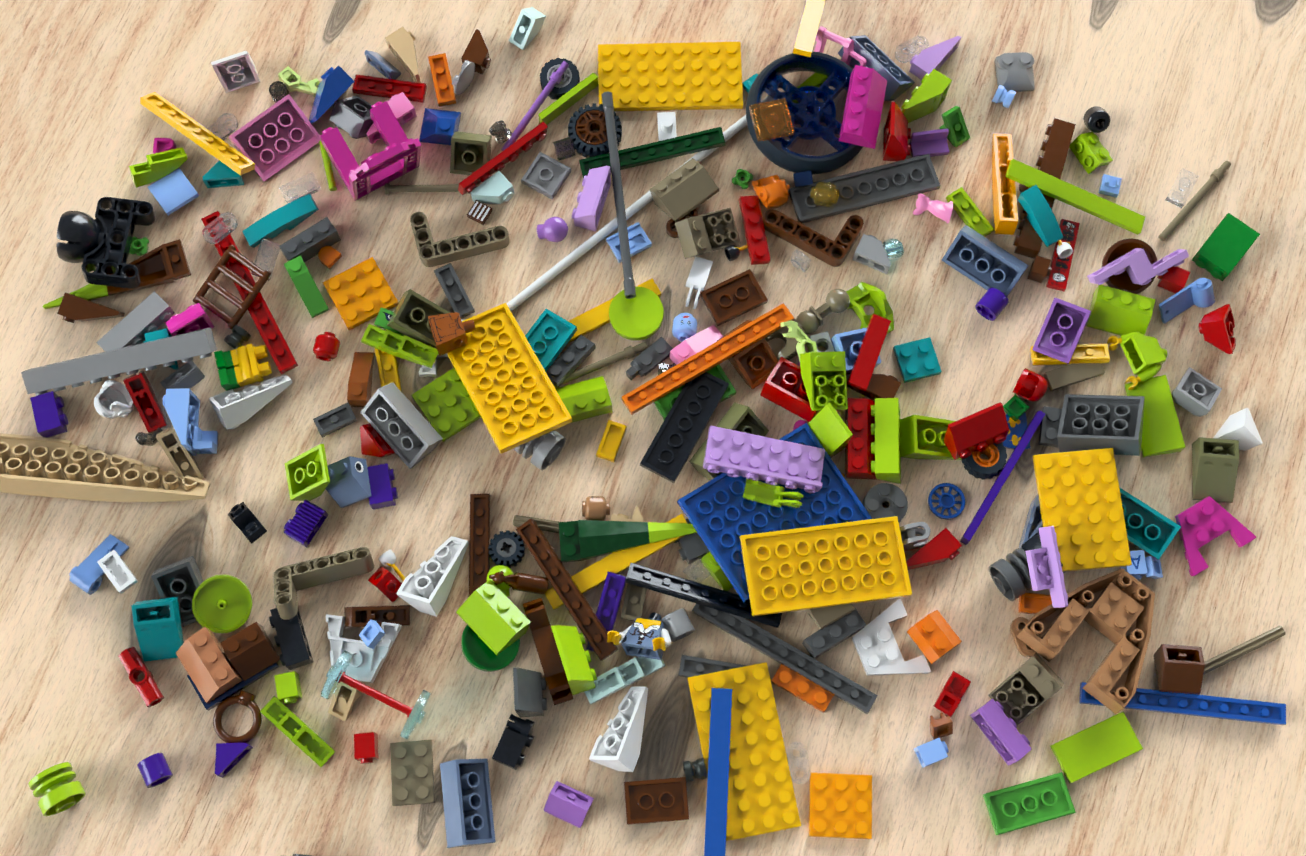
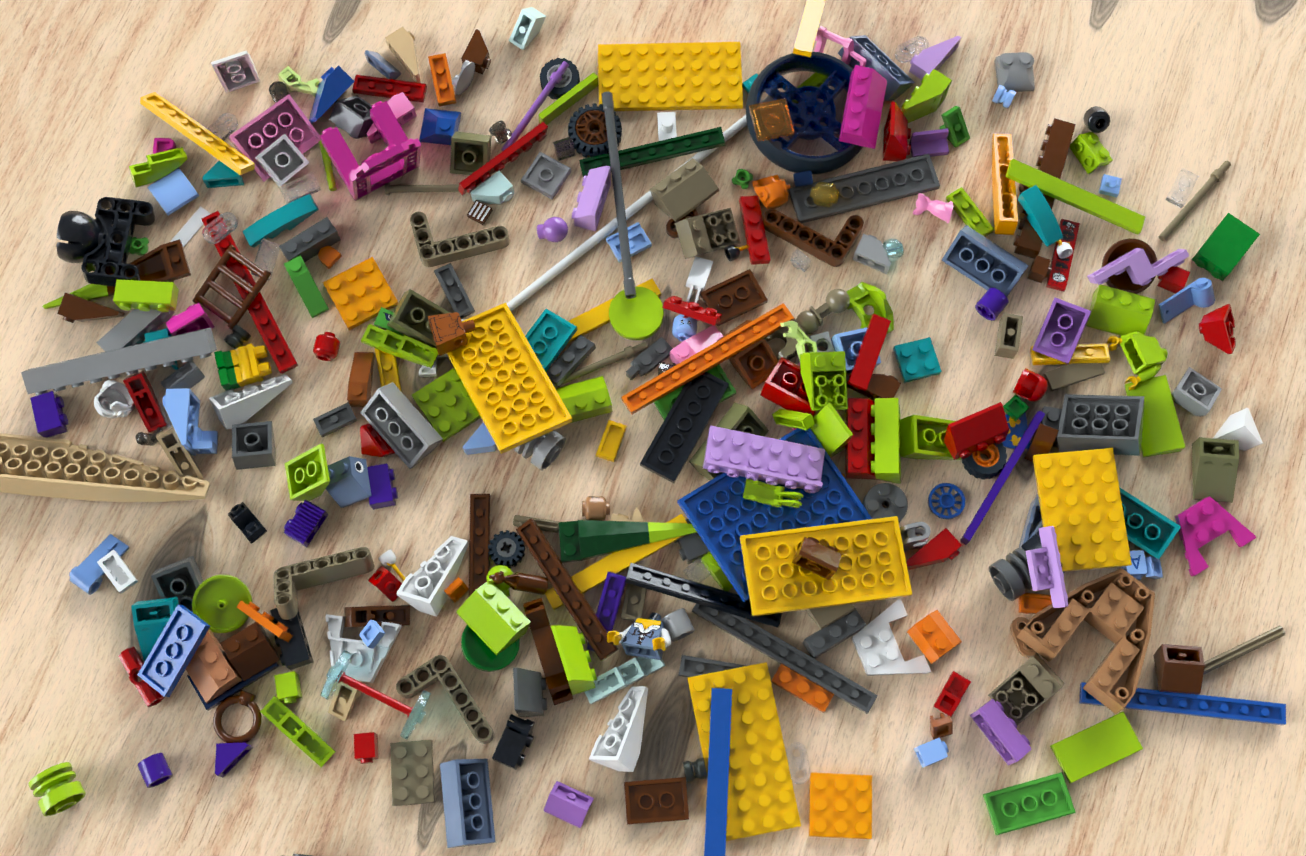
none -> lime brick [113,280,179,312]
none -> plate [137,605,210,697]
none -> white sticker [170,206,211,247]
none -> dark grey slope [232,421,276,470]
none -> orange plate [237,601,293,642]
none -> white brick [255,134,309,187]
none -> dark tan beam [396,655,494,744]
none -> orange tile [444,577,469,603]
none -> light blue slope [462,422,497,455]
none -> red plate [662,296,722,326]
none -> lime piece [772,409,815,430]
none -> reddish brown slope [792,537,842,580]
none -> dark tan brick [994,313,1023,359]
none -> reddish brown slope [1024,423,1059,462]

